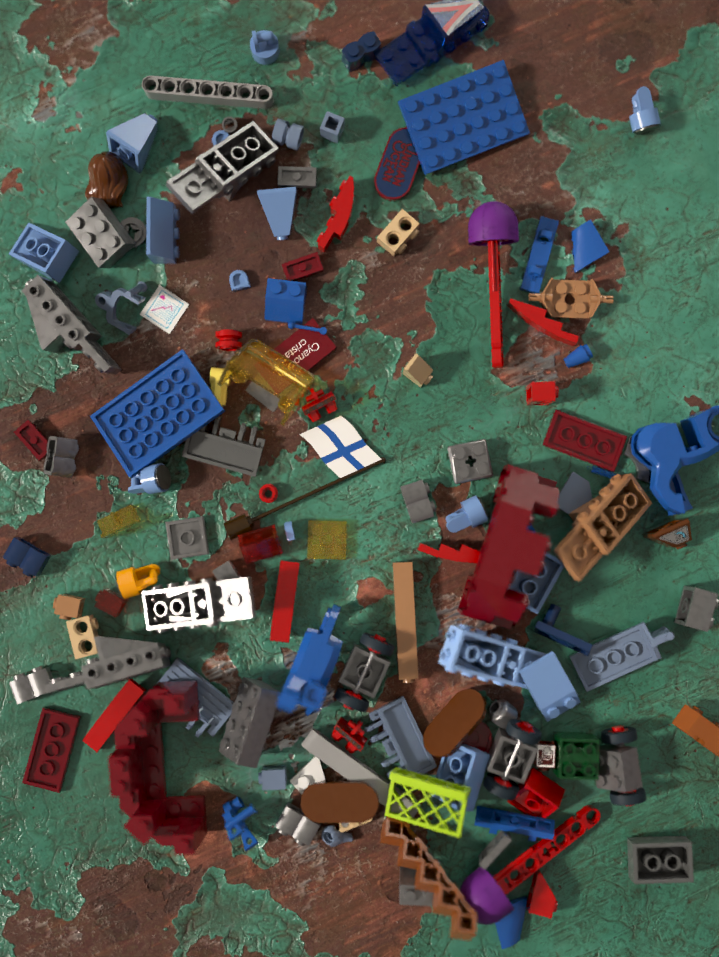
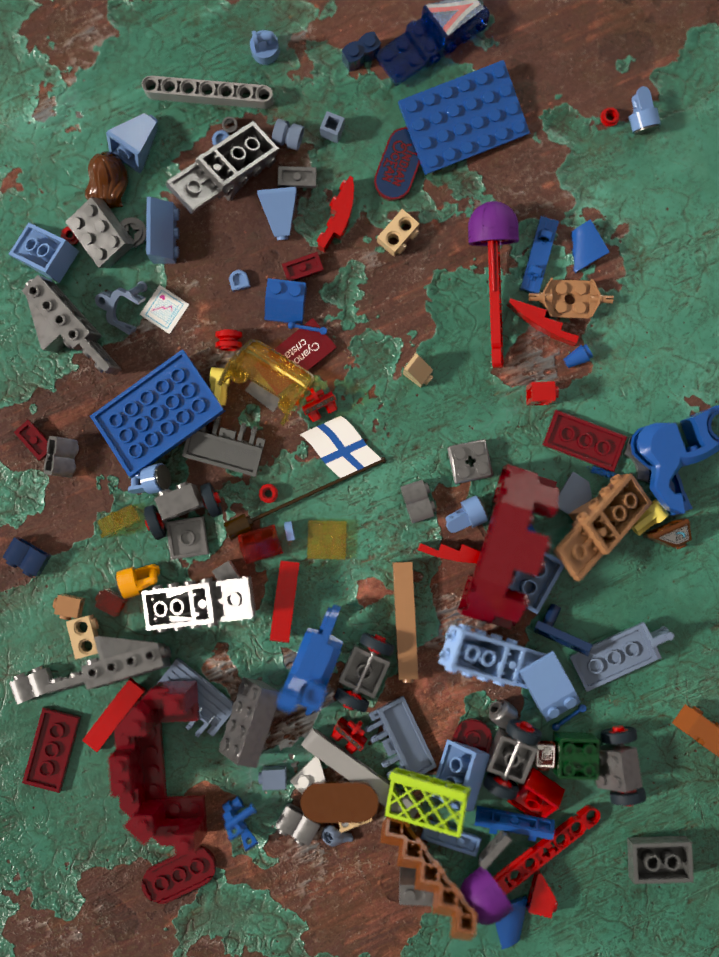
reddish brown tile [423,689,487,758] -> none
flat silver brick [674,586,719,632] -> none
none -> red plate [61,226,79,245]
none -> dark red tile [141,846,216,904]
none -> brick [144,482,222,540]
none -> medium blue tile [420,820,482,857]
none -> blue hinge [552,704,587,731]
none -> red plate [600,108,620,127]
none -> light yellow piece [631,499,669,536]

